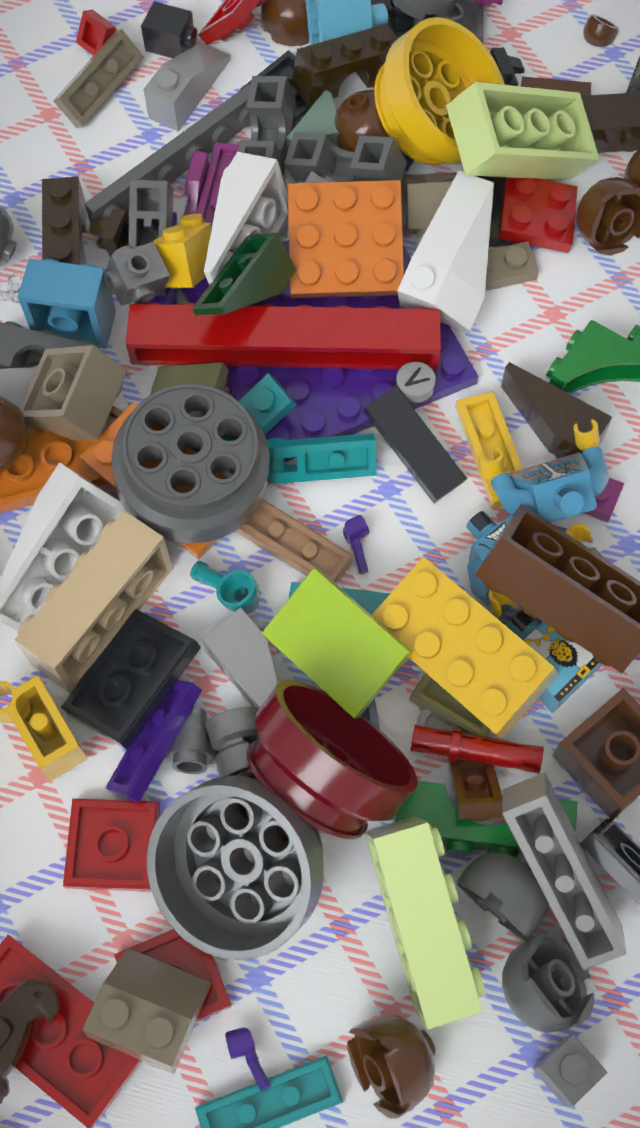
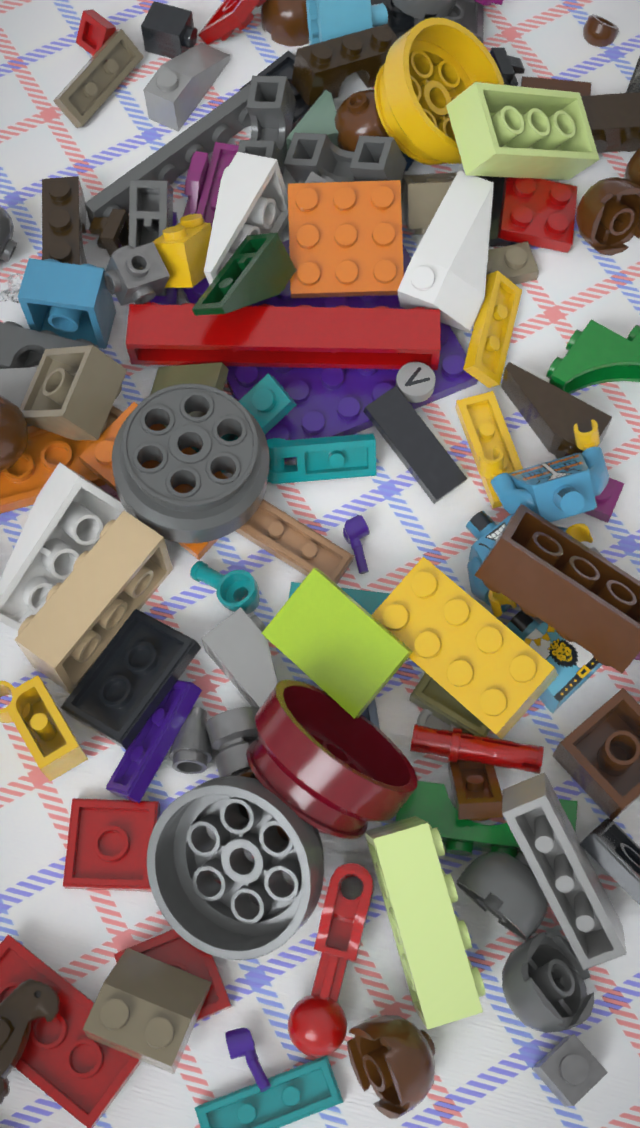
none -> red piece [288,863,374,1057]
none -> yellow plate [463,270,522,388]

